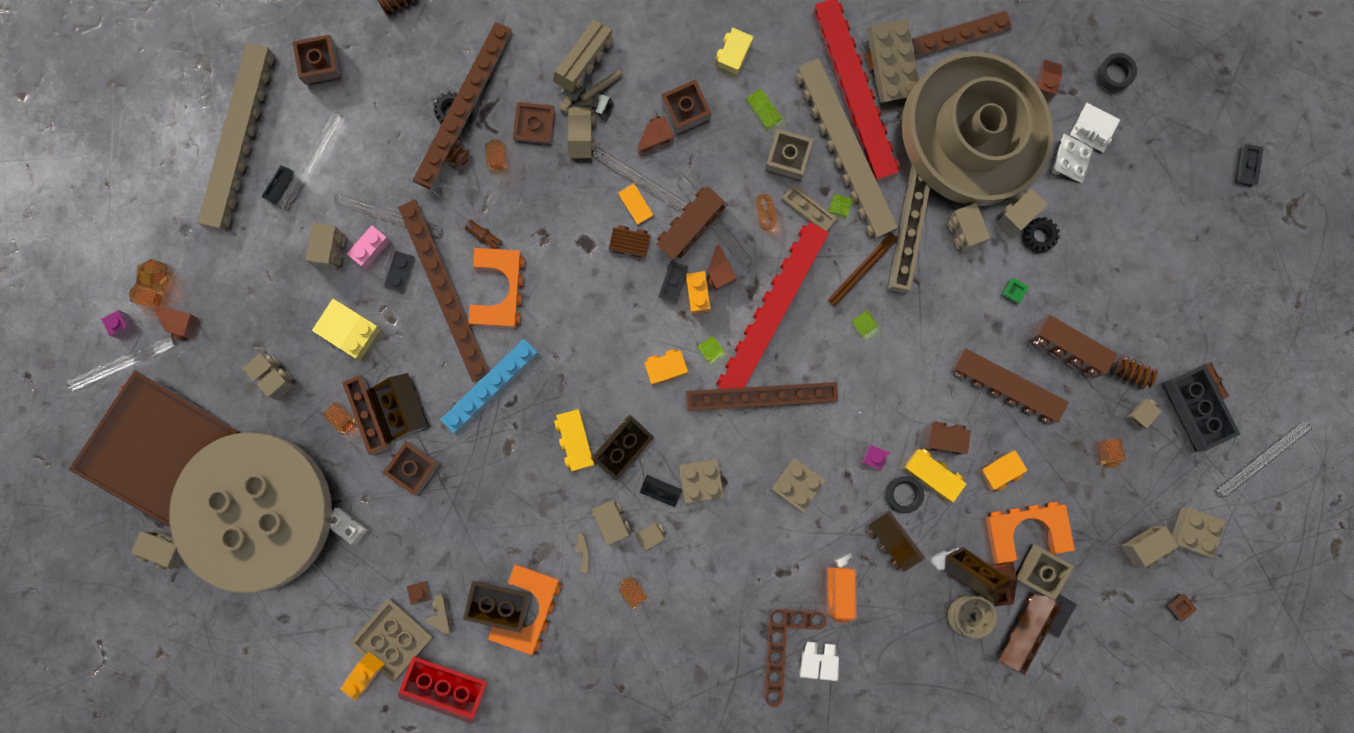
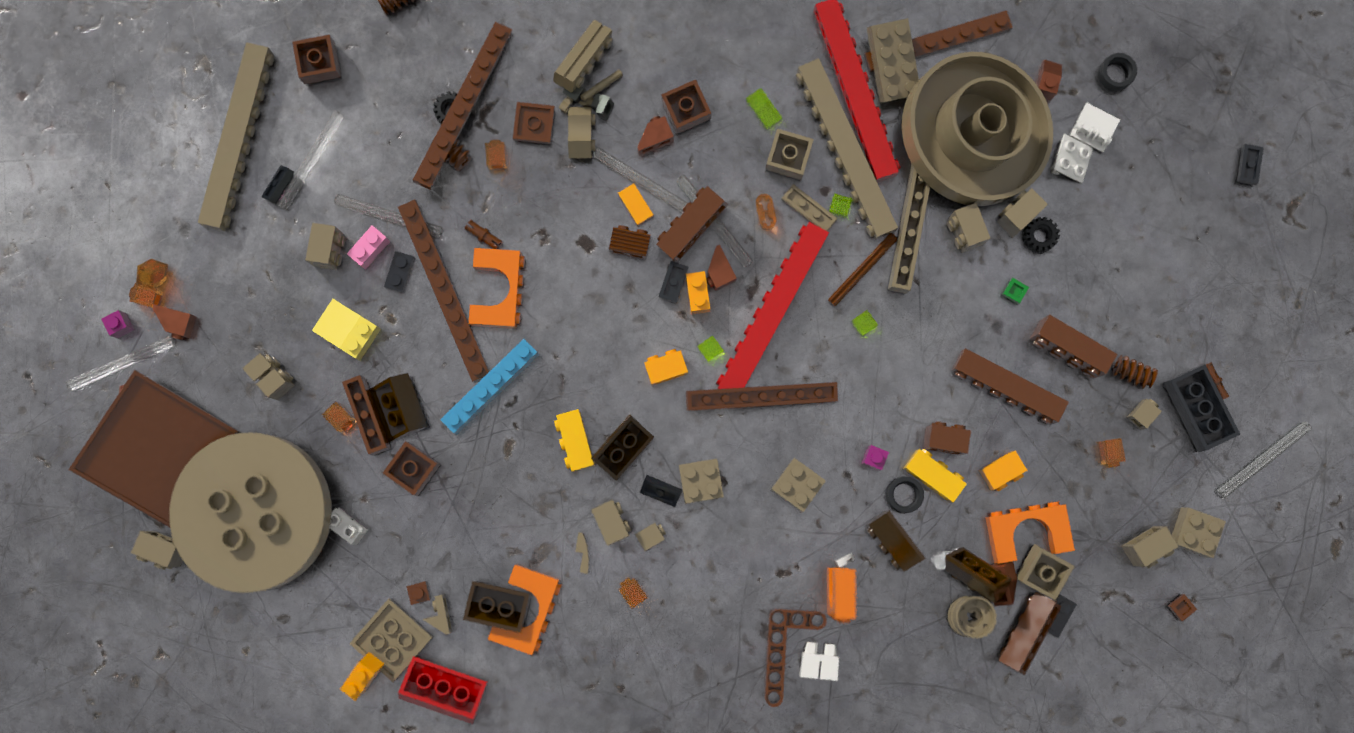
light yellow brick [715,28,753,75] -> none

